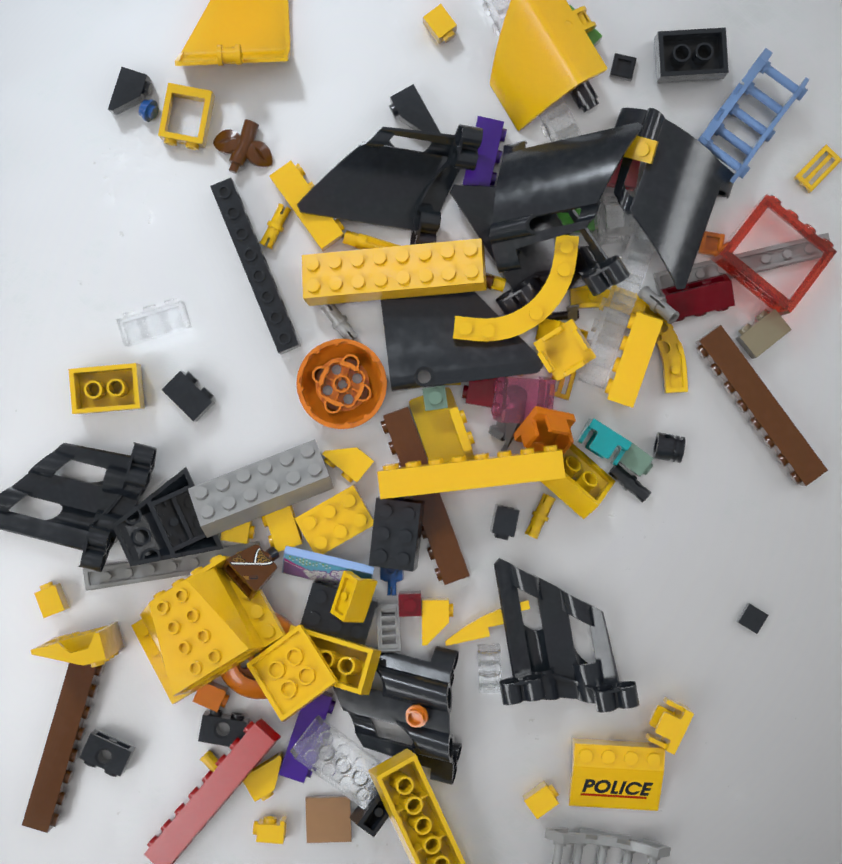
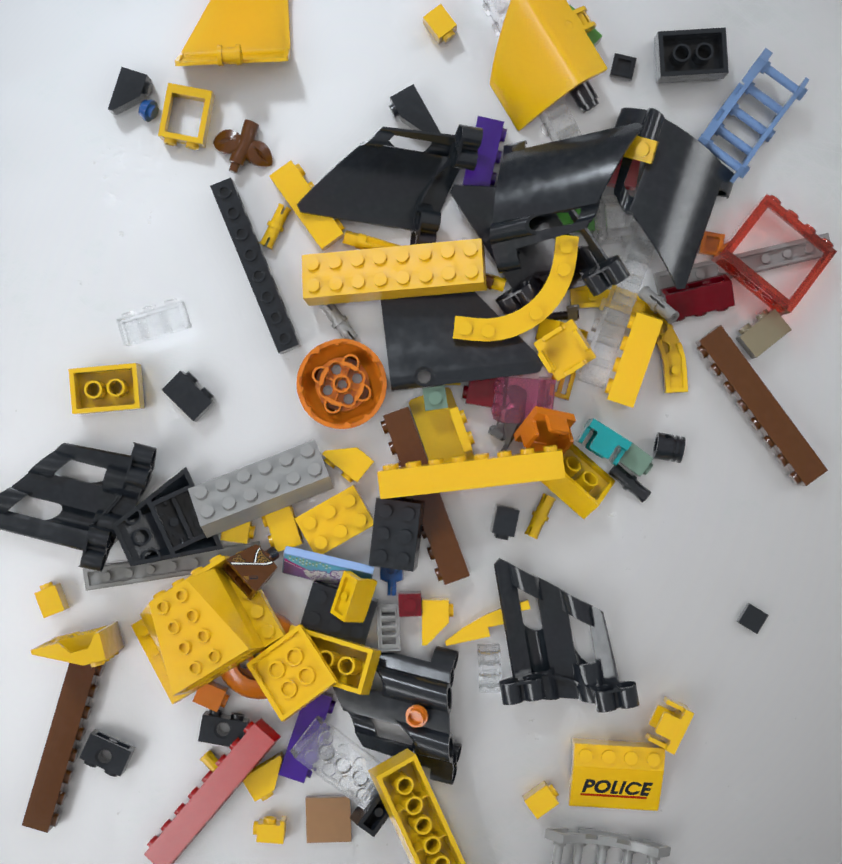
yellow tile [794,144,842,193] -> none

